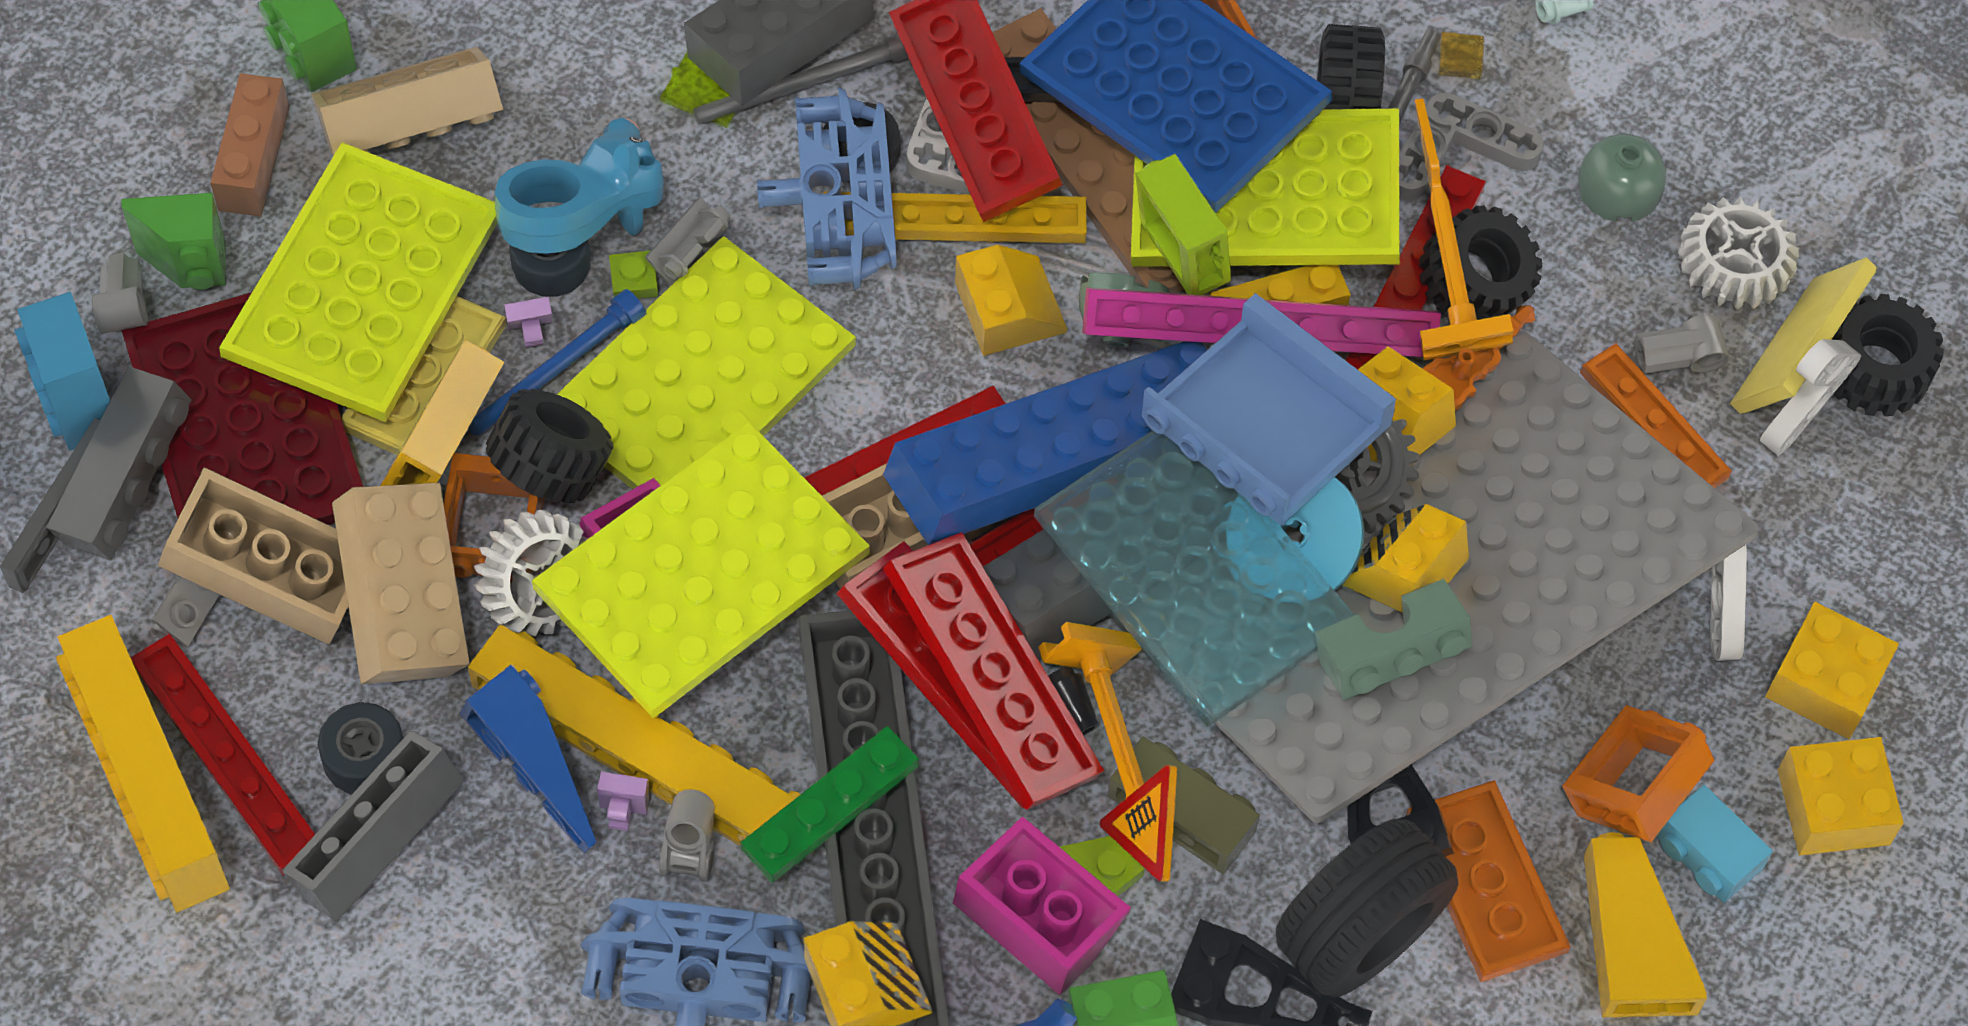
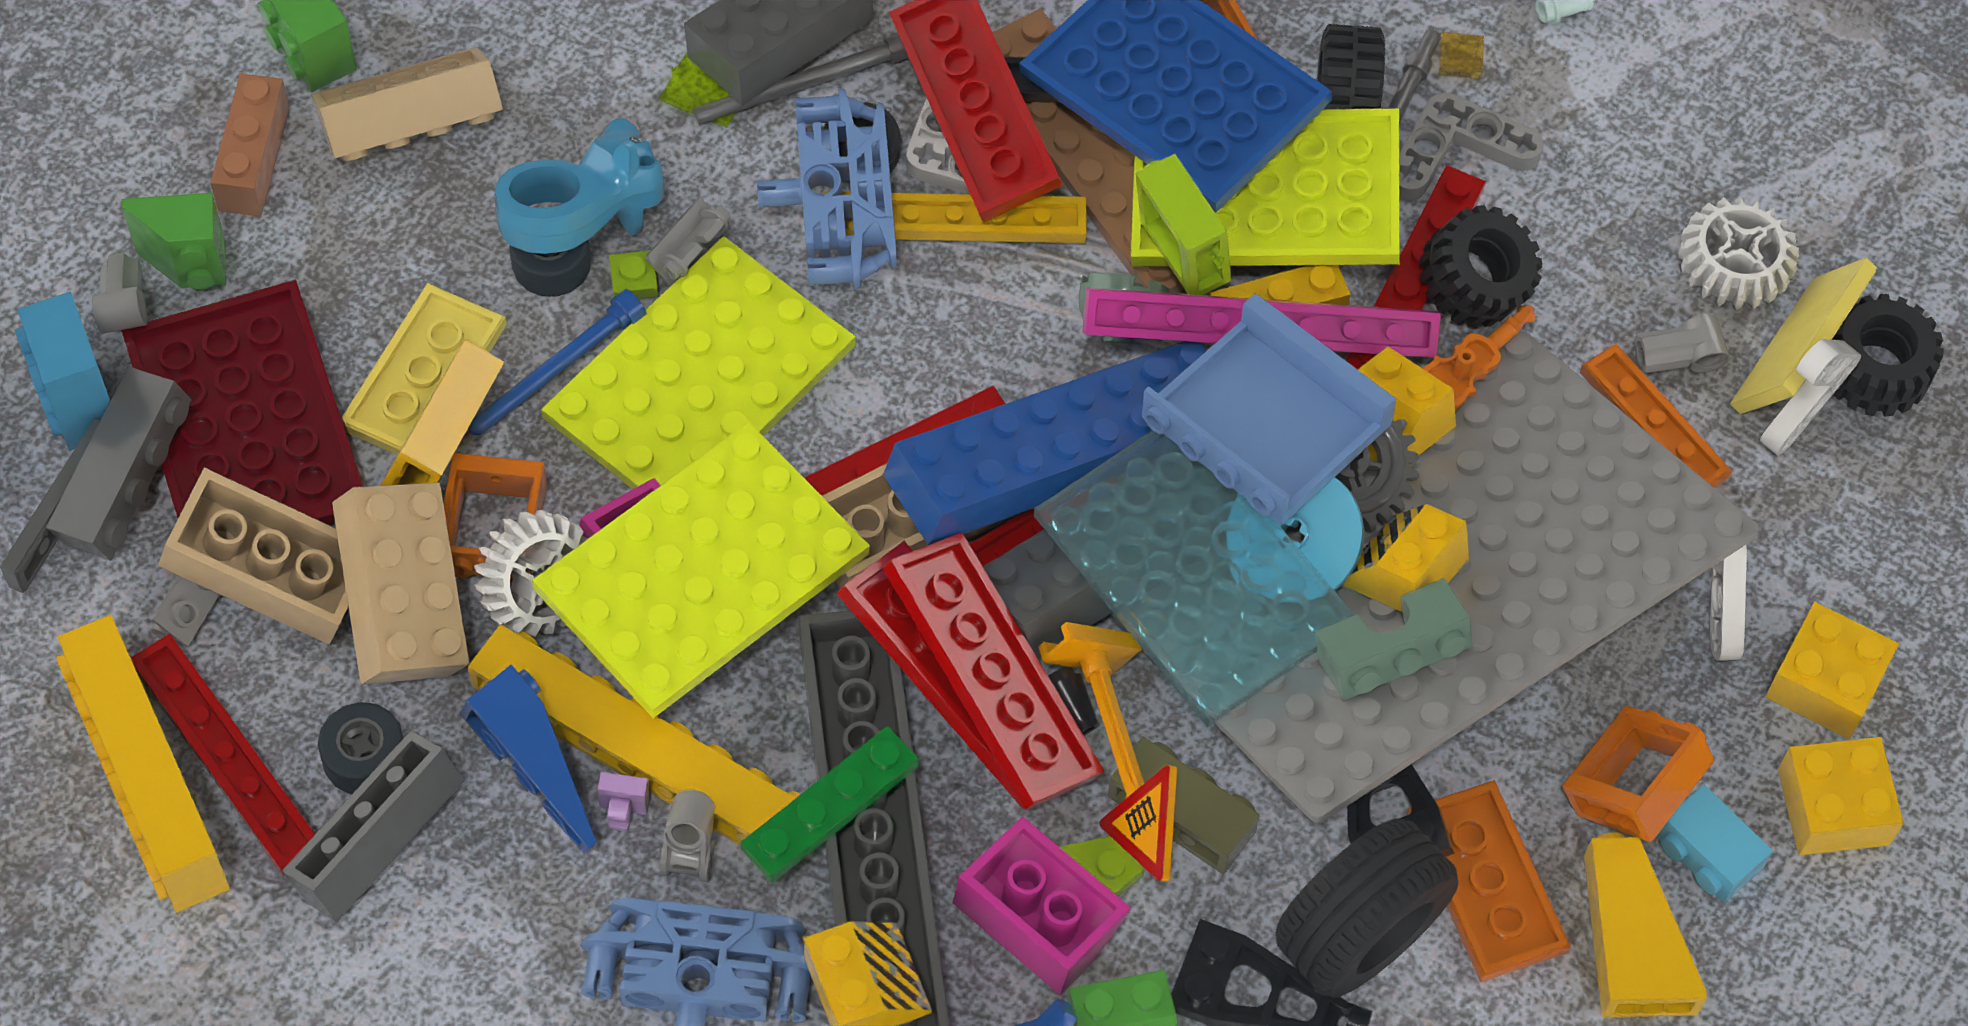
neon yellow plate [219,142,497,422] -> none
black tyre [485,389,613,503] -> none
lavender tile [504,297,552,348] -> none
yellow slope [955,244,1067,356] -> none
light orange piece [1415,98,1513,360] -> none
sand green cylinder [1578,133,1666,222] -> none

